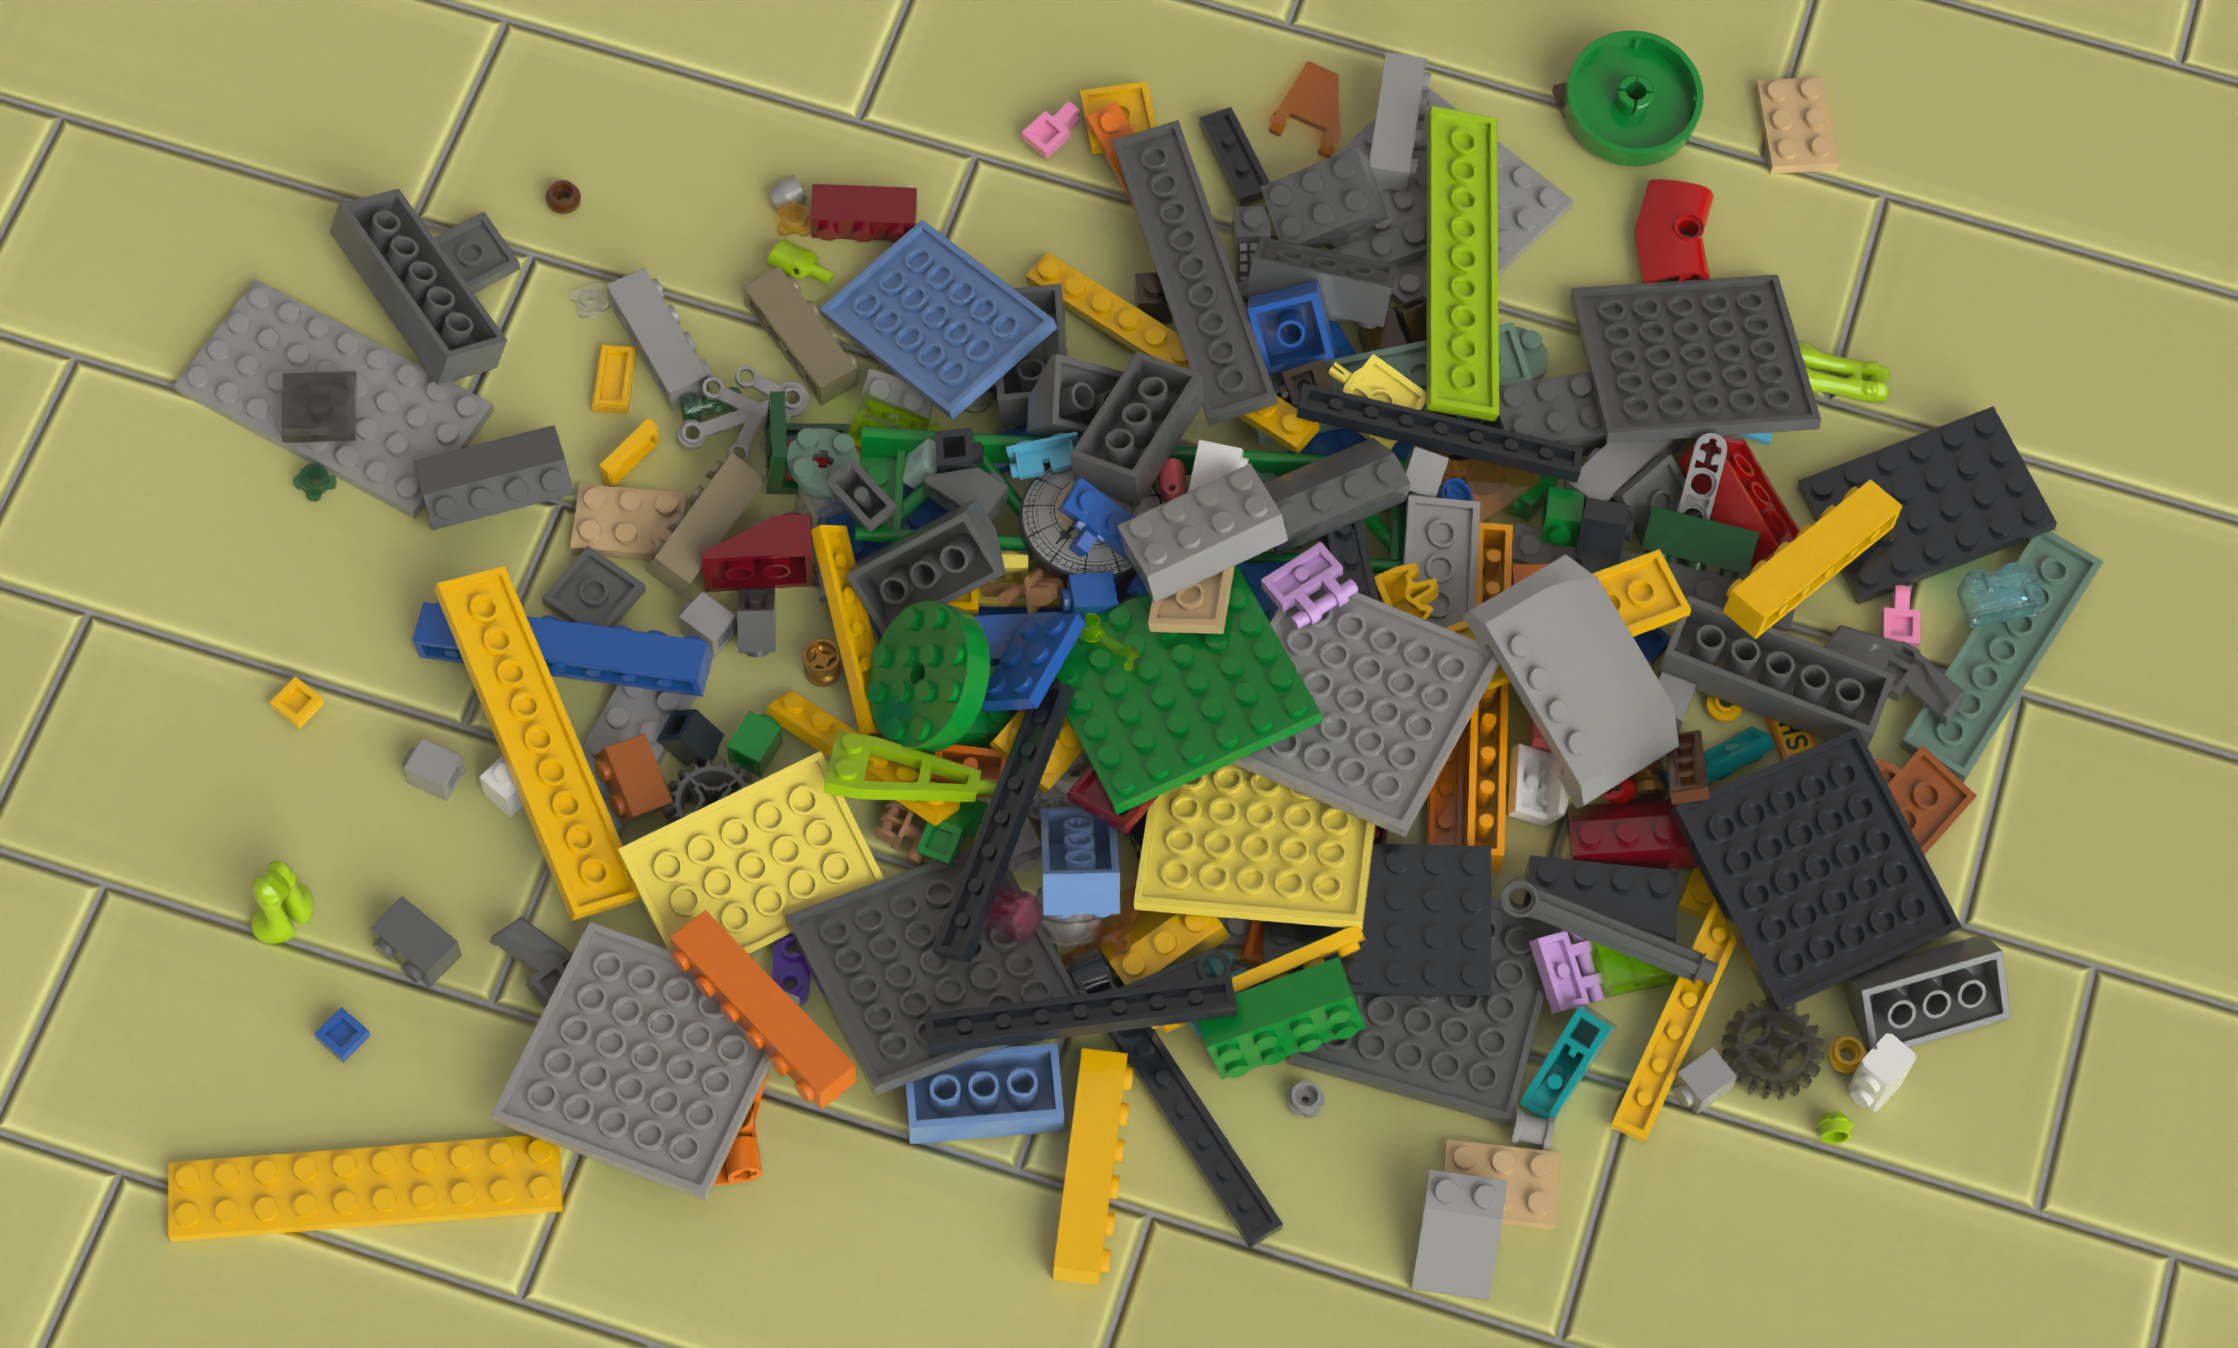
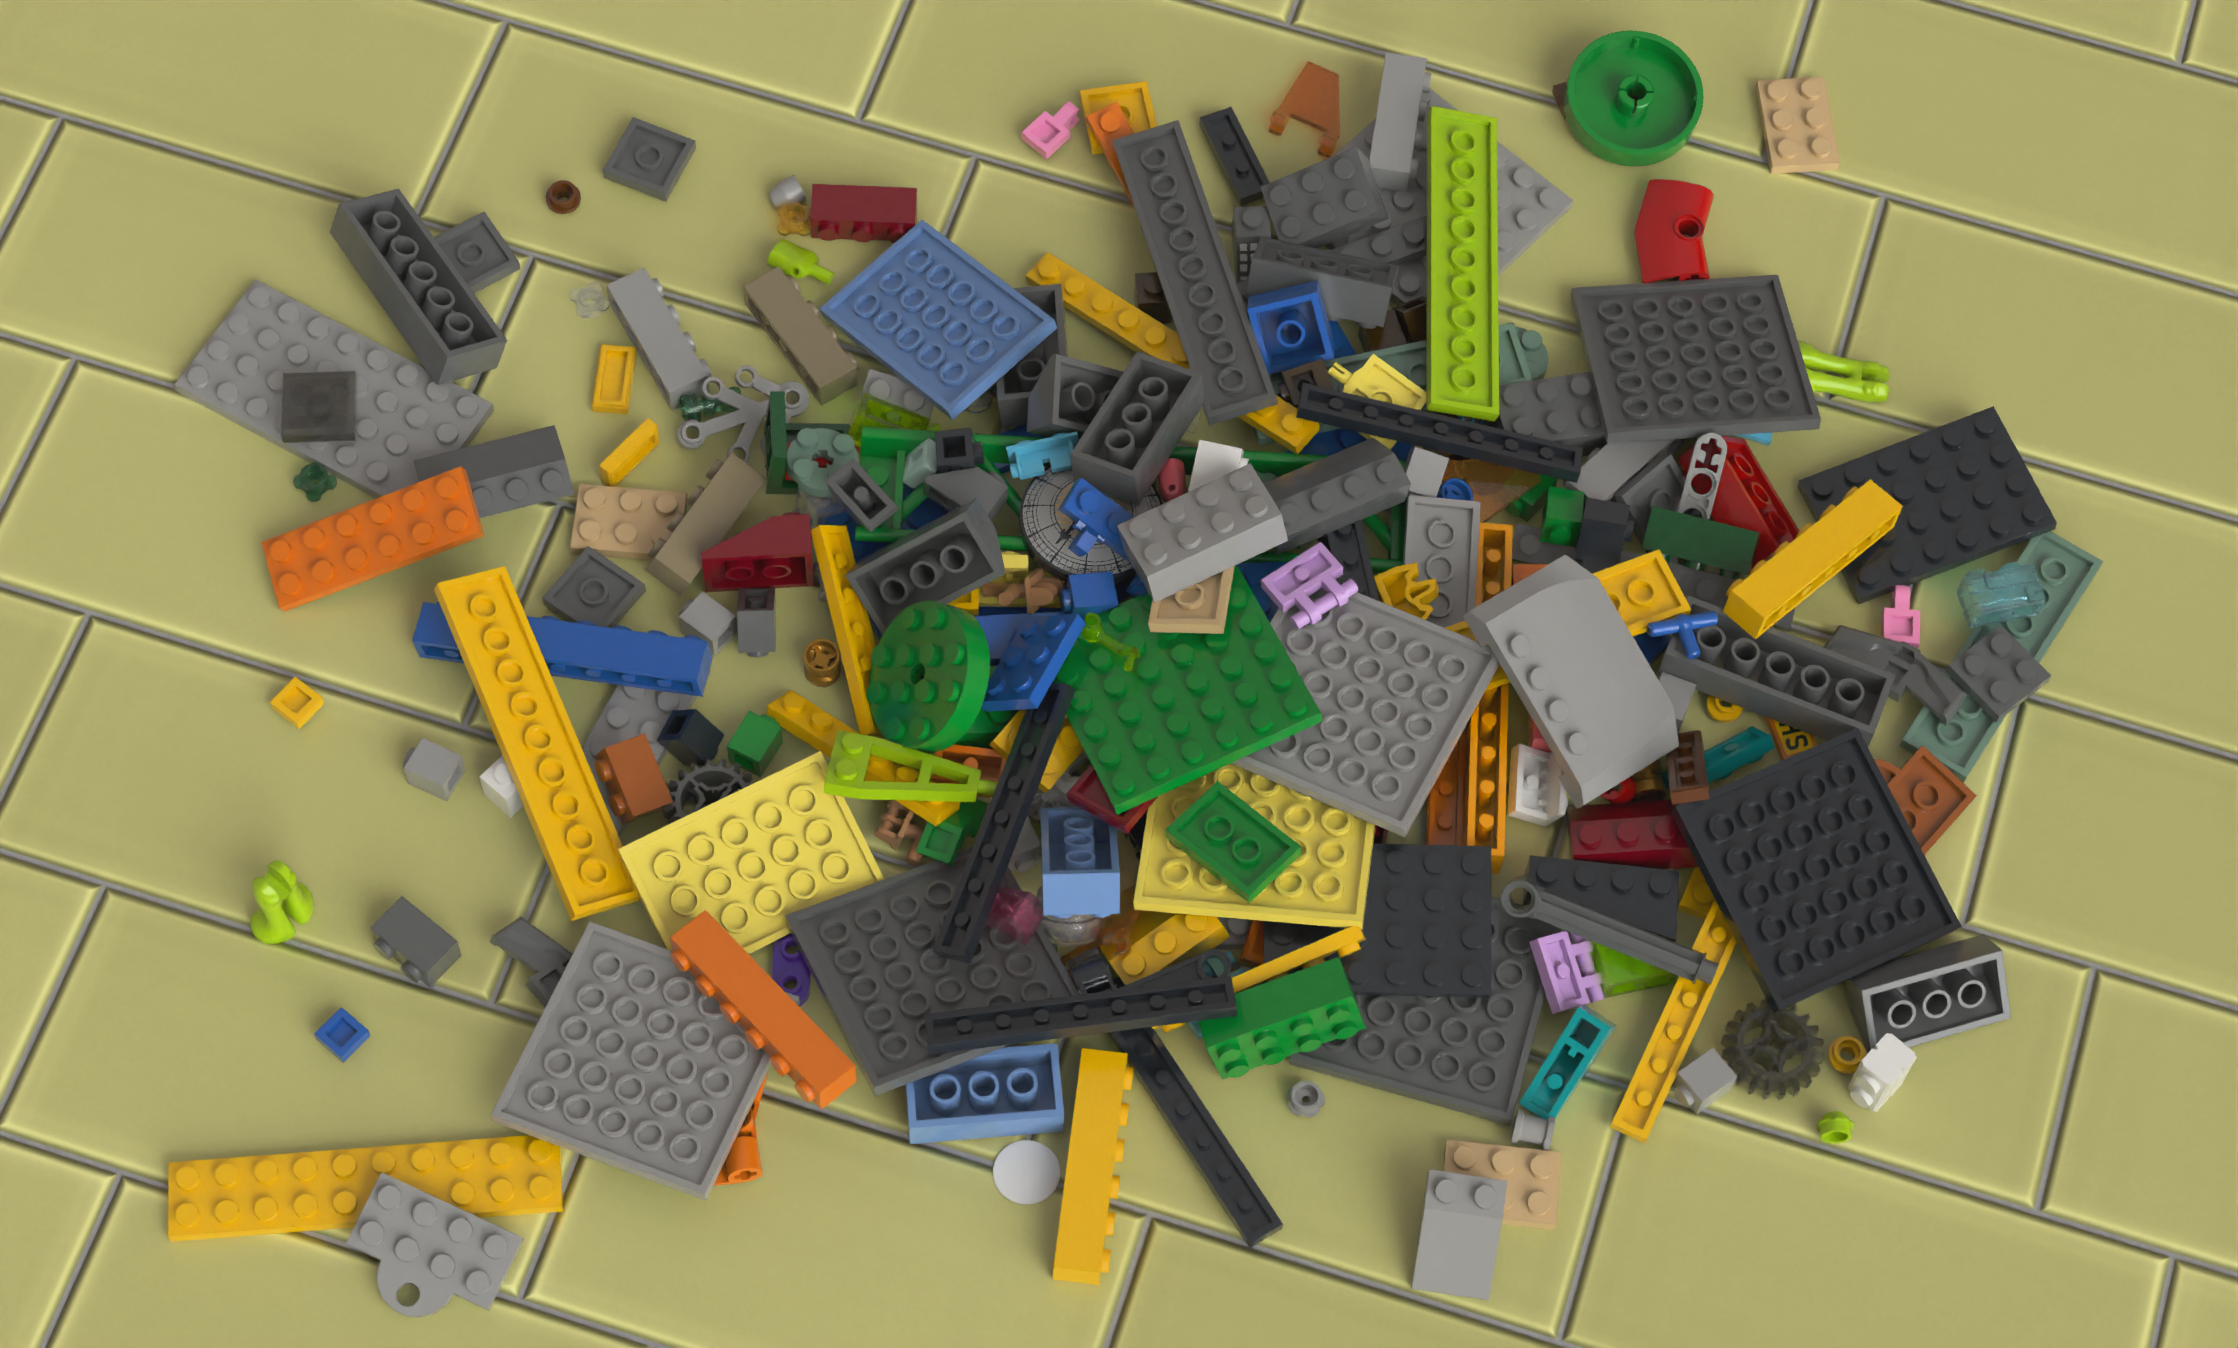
none -> orange plate [261,466,485,612]
none -> light grey plate [346,1172,524,1318]
none -> dark grey plate [603,117,696,202]
none -> white sticker [993,1140,1060,1204]
none -> green plate [1165,781,1301,903]
none -> blue piece [1647,611,1718,659]
none -> dark grey plate [1946,624,2051,723]

